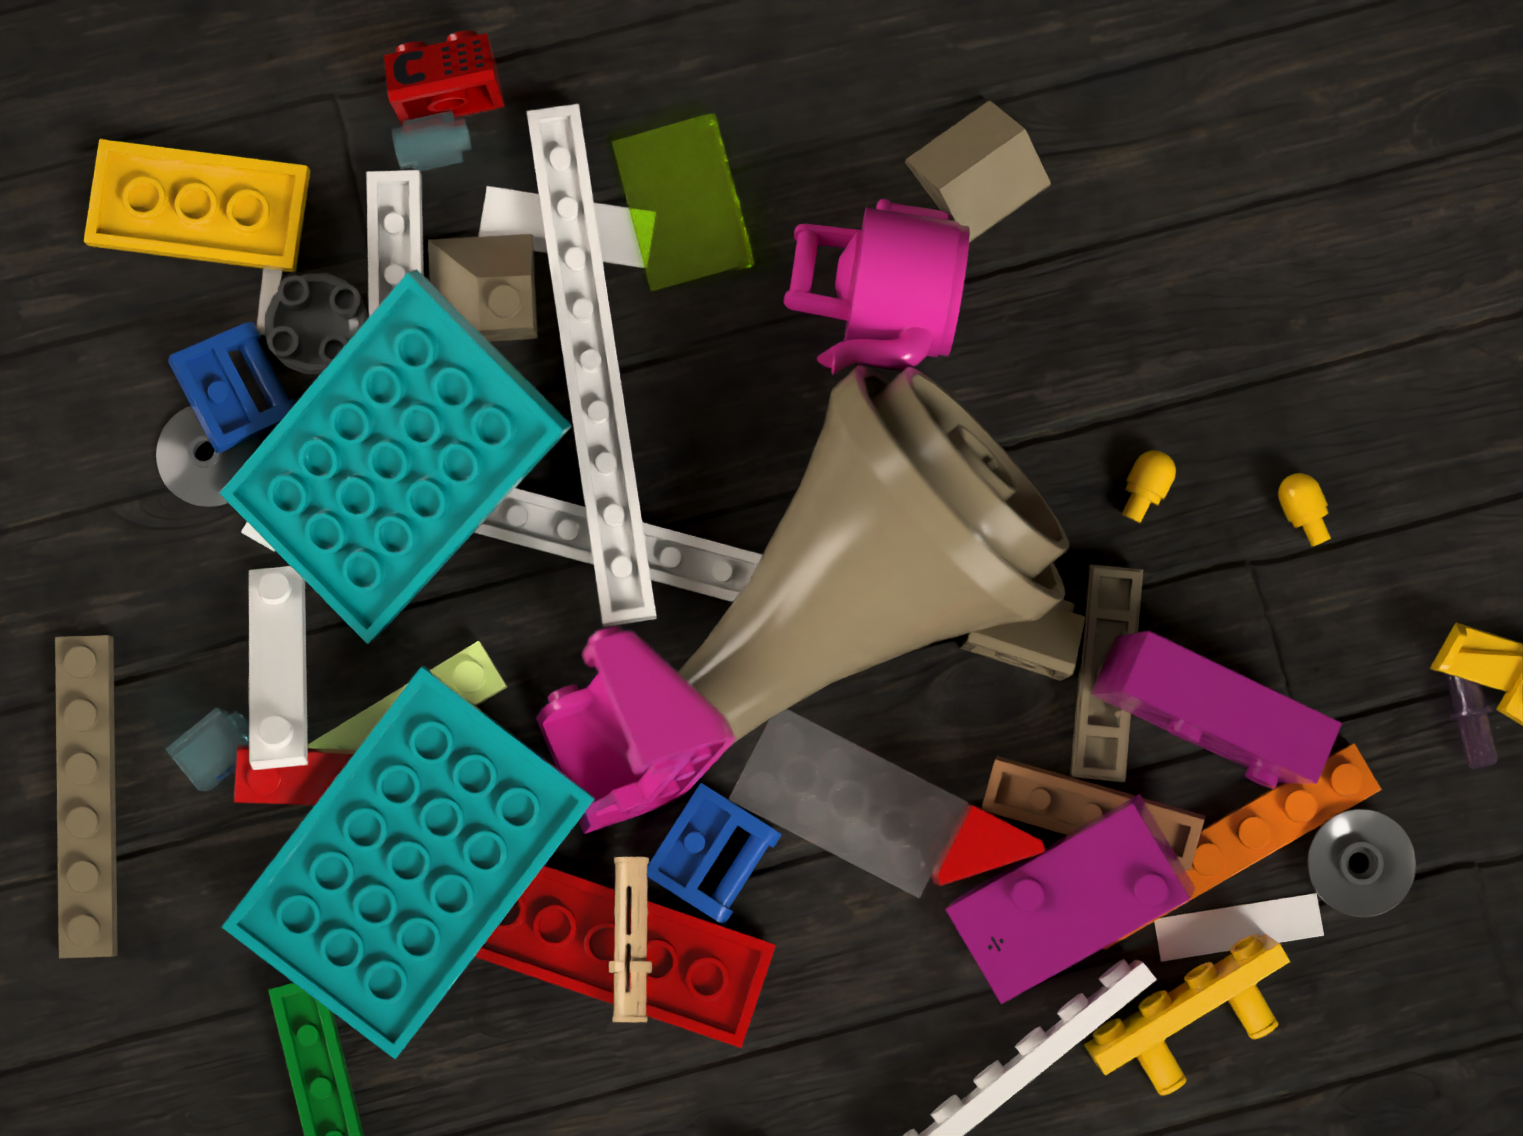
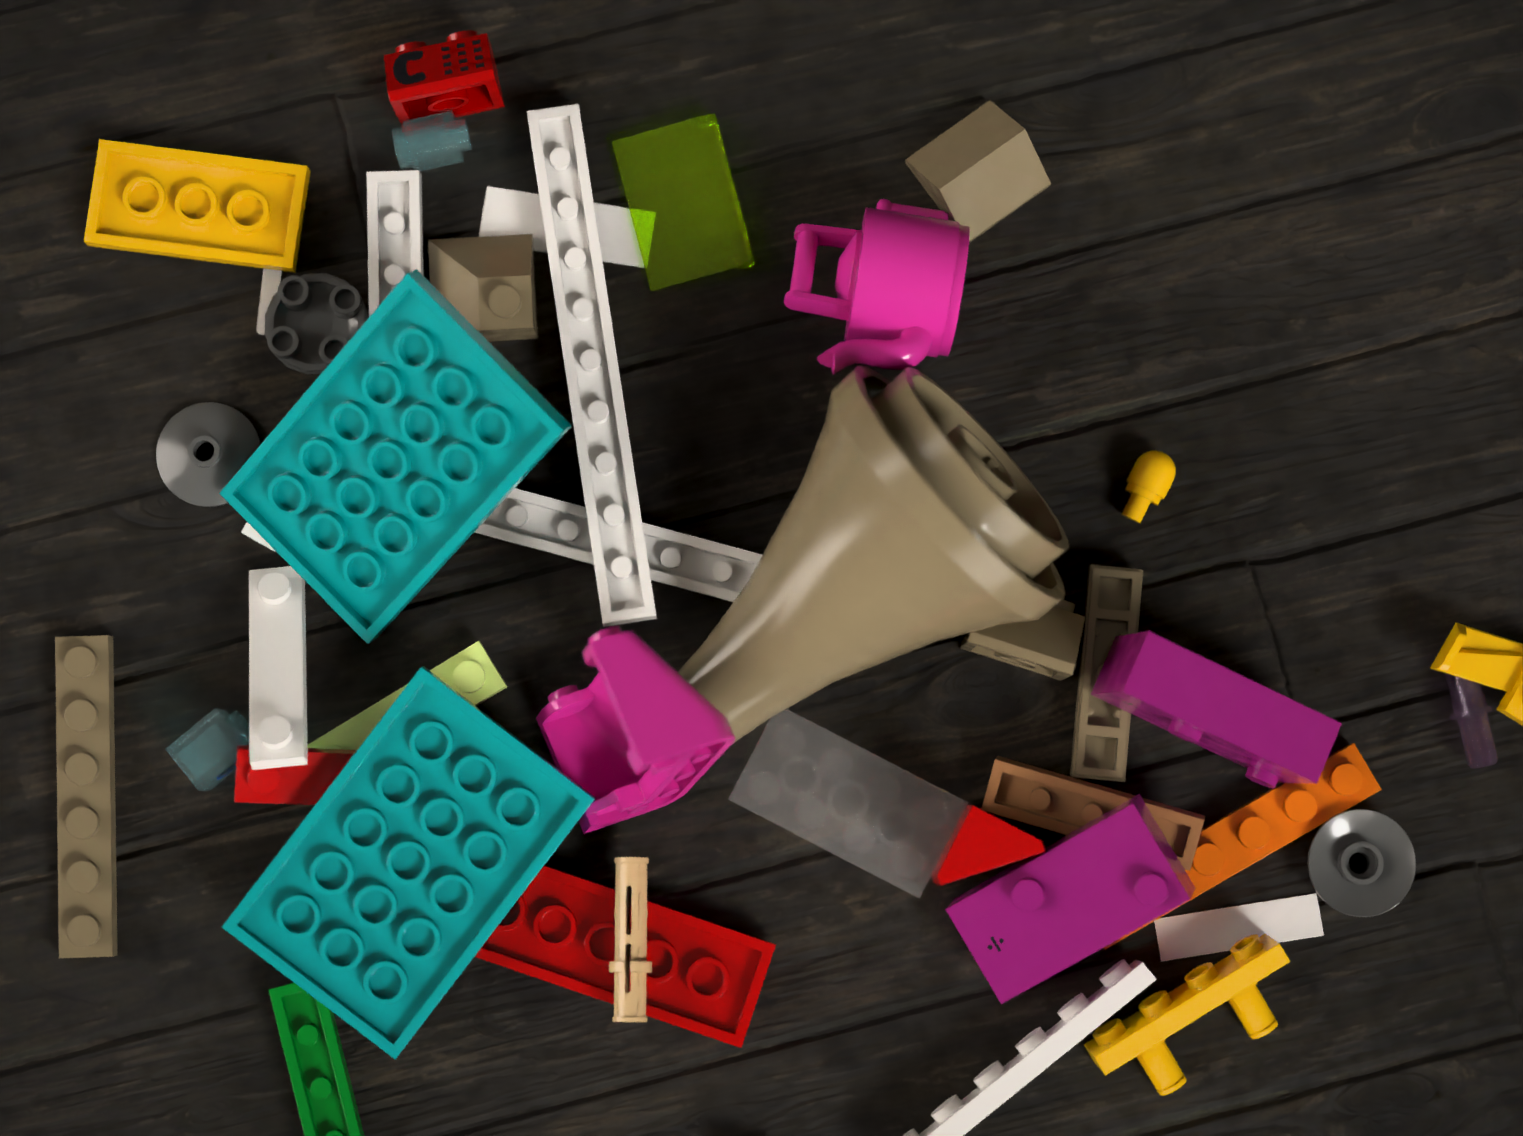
blue plate [168,322,297,454] -> none
blue plate [647,783,782,925] -> none
yellow cylinder [1278,473,1331,547] -> none

